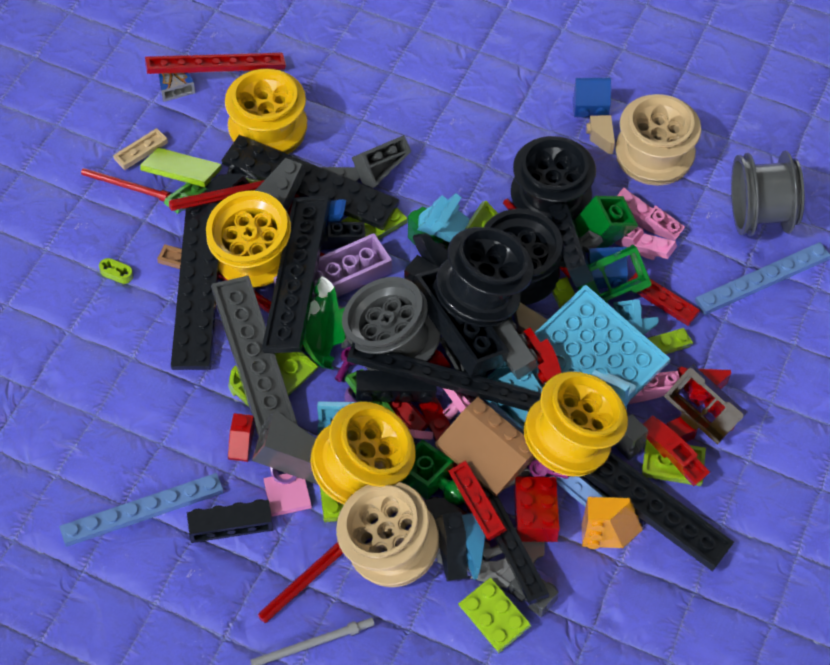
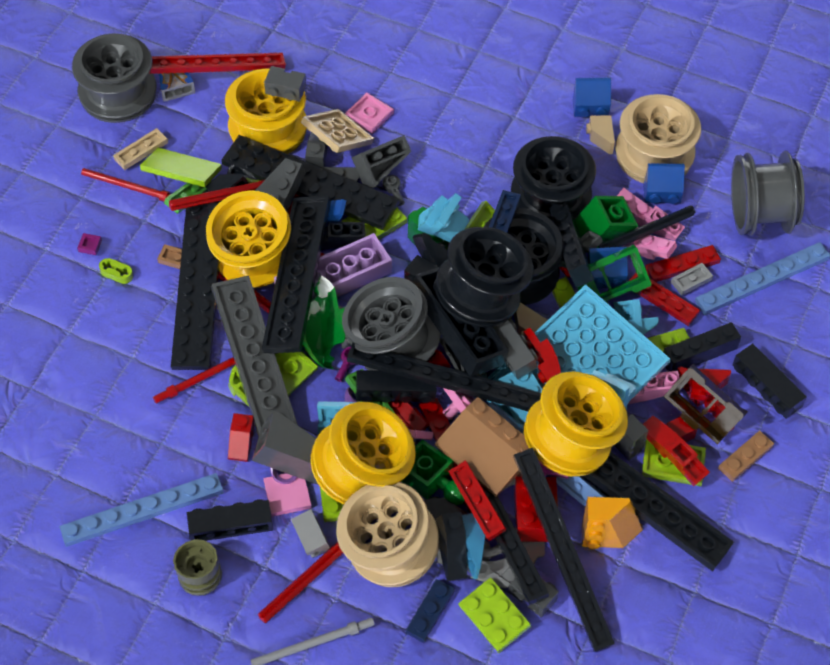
none -> dark grey wheel [72,33,156,123]
none -> magenta plate [77,233,102,255]
none -> red bar [153,357,235,404]
none -> olive wheel [173,540,222,596]
none -> dark grey brick [264,66,306,102]
none -> light grey hinge [291,509,330,558]
none -> tan plate [301,109,374,153]
none -> dark grey slope [305,132,328,167]
none -> bright pink tile [345,93,394,134]
none -> dark grey plate [382,175,405,206]
none -> dark blue plate [406,579,455,643]
none -> dark blue plate [489,190,521,233]
none -> black plate [513,448,615,652]
none -> black axle [599,205,696,248]
none -> blue slope [643,163,685,204]
none -> red plate [645,245,721,282]
none -> black brick [663,322,741,372]
none -> light grey plate [671,263,713,296]
none -> medium nougat plate [718,430,774,482]
none -> black brick [733,343,807,419]

